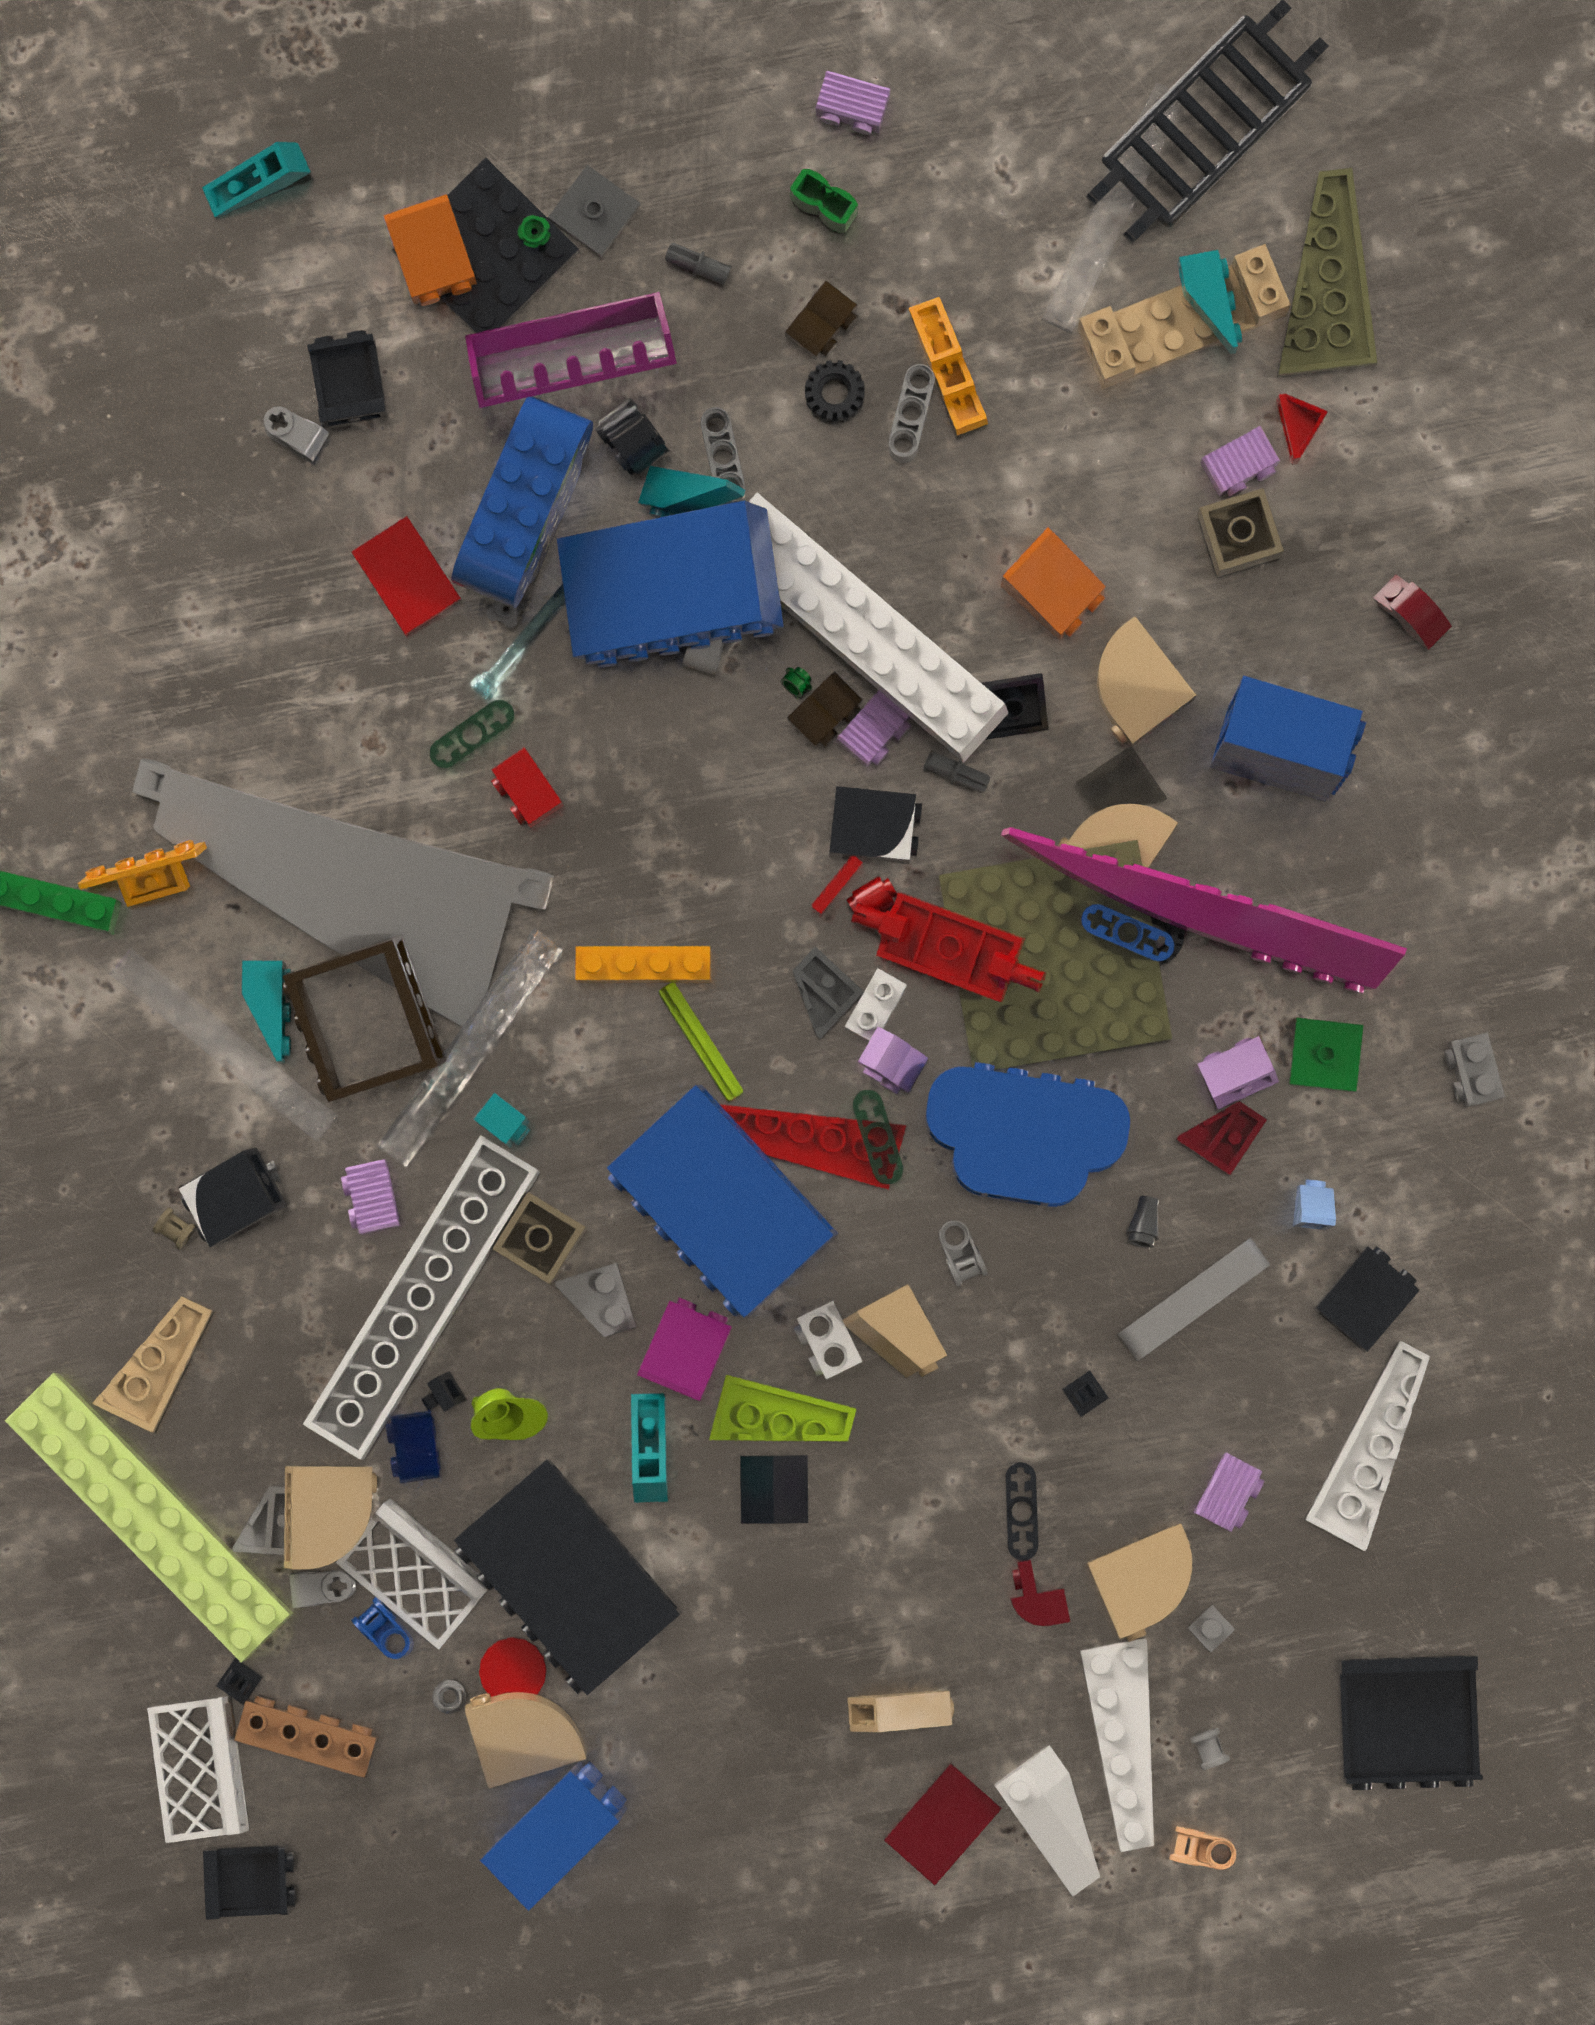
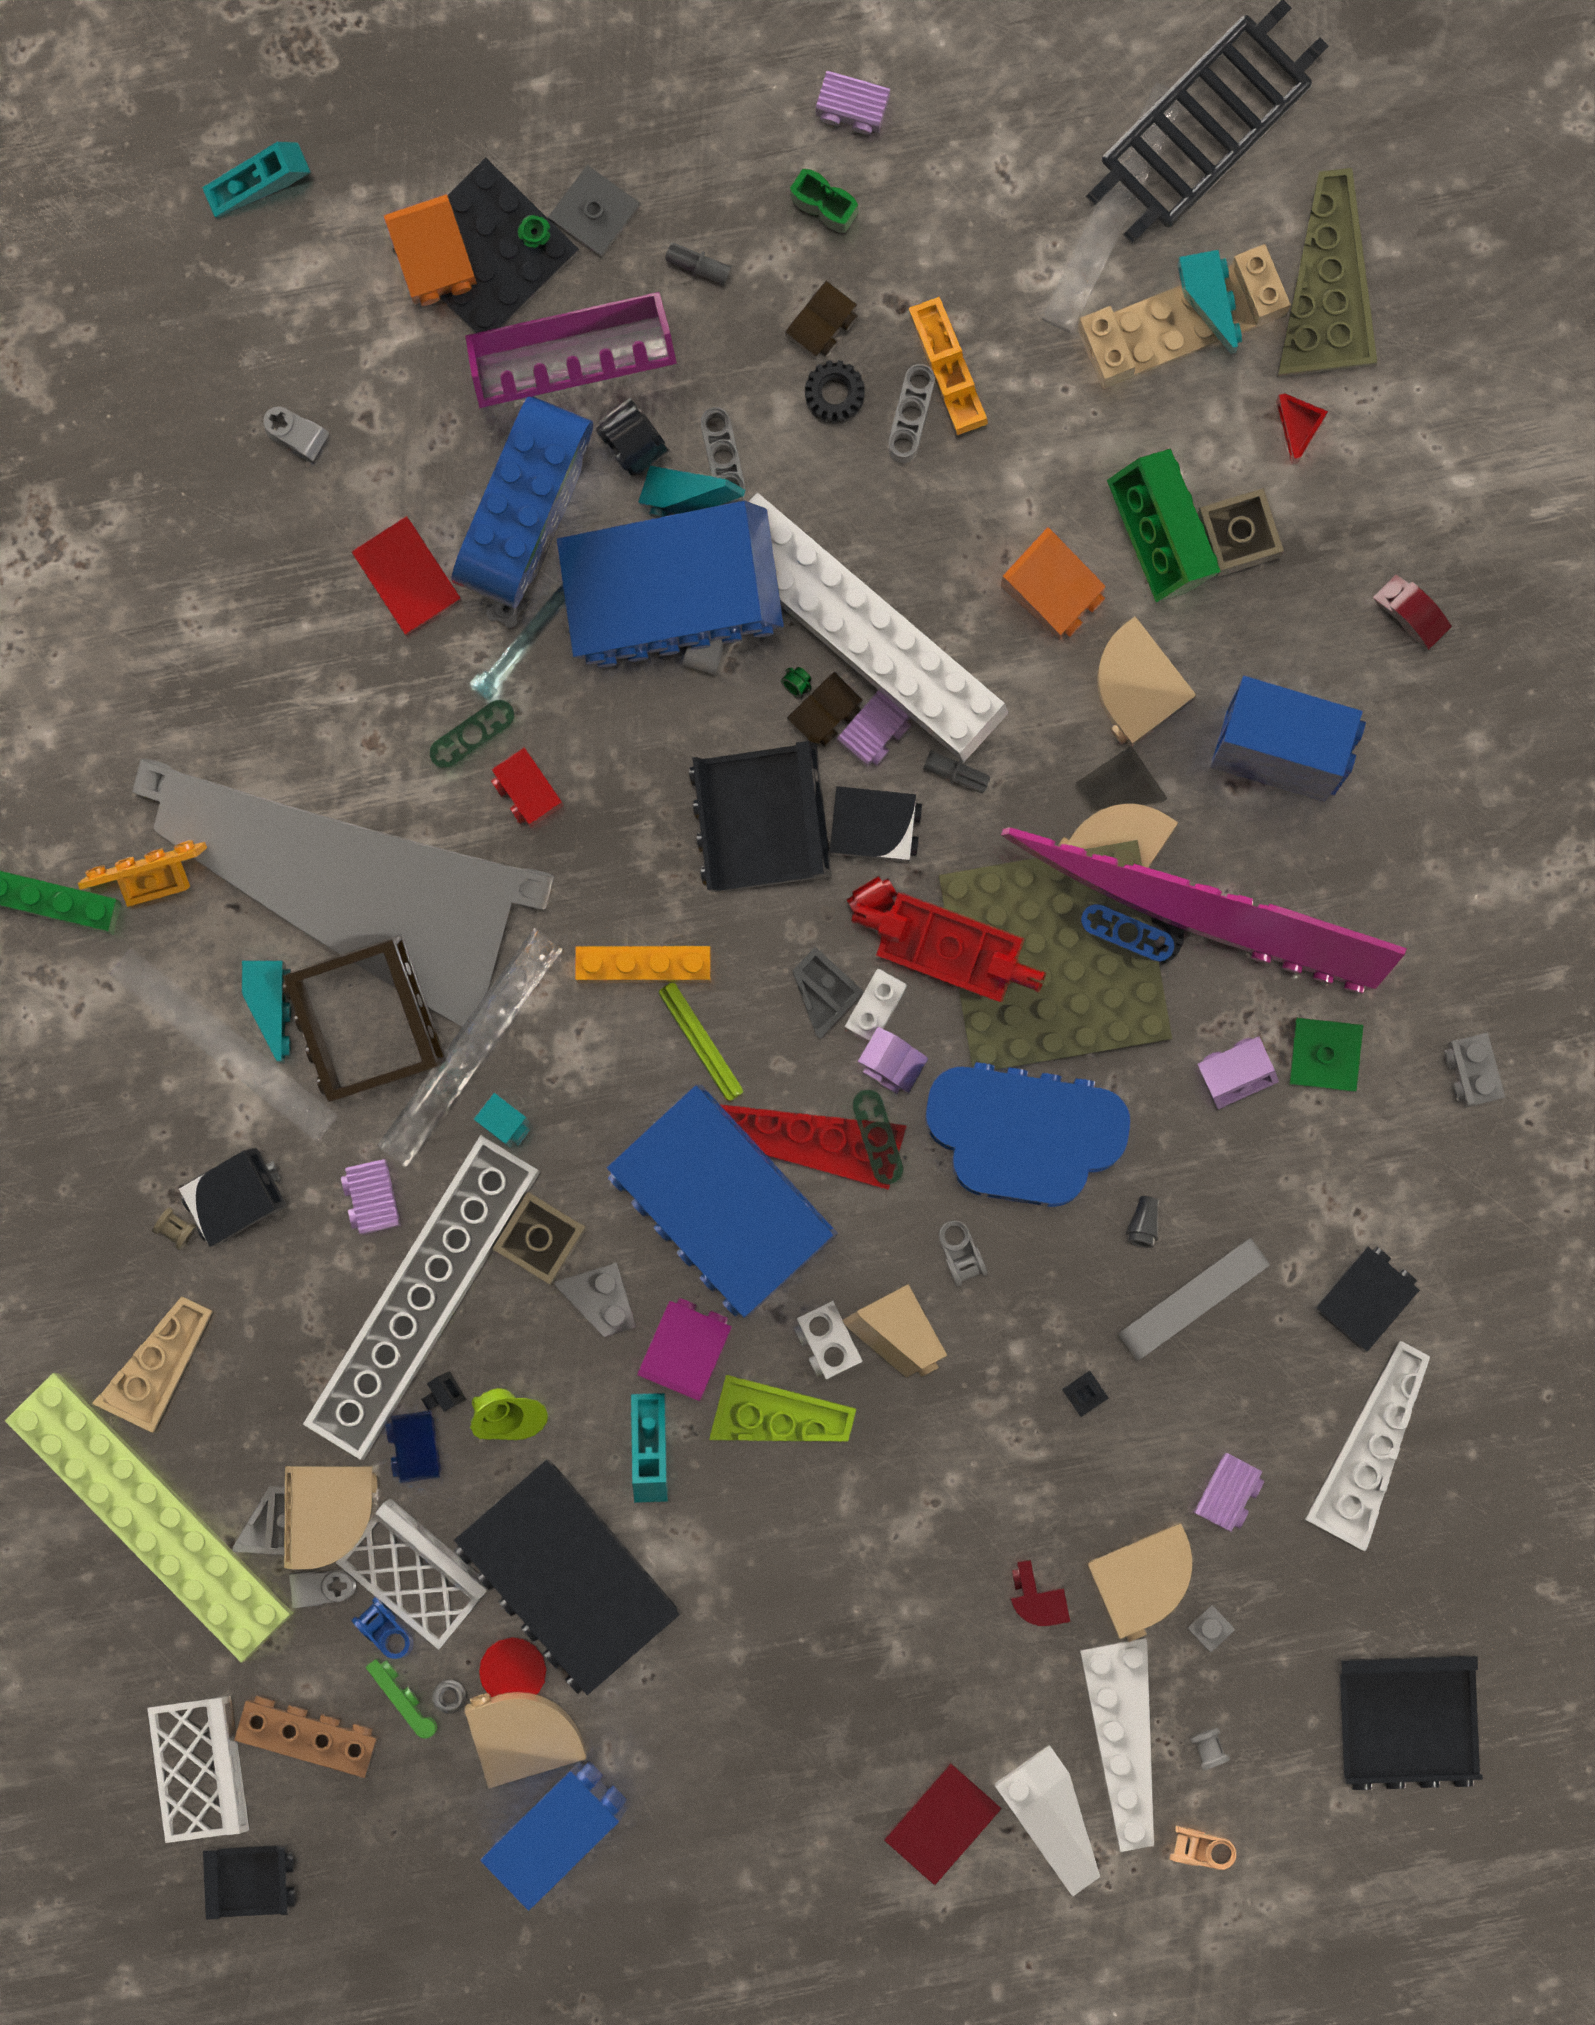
black tile [216,1658,264,1705] -> none
black panel [307,330,388,428] -> none
black slope [740,1455,808,1524] -> none
red tile [811,856,863,917] -> none
tan slope [847,1691,954,1732] -> none
black slope [982,673,1049,740] -> none
black beam [1005,1462,1038,1561] -> none
dark red wing [1176,1101,1267,1176] -> none
lavender brick [1200,426,1280,498] -> none
light blue slope [1293,1180,1336,1230] -> none
none -> bright green plate [365,1658,438,1739]
none -> black panel [689,741,832,892]
none -> green brick [1107,448,1221,603]

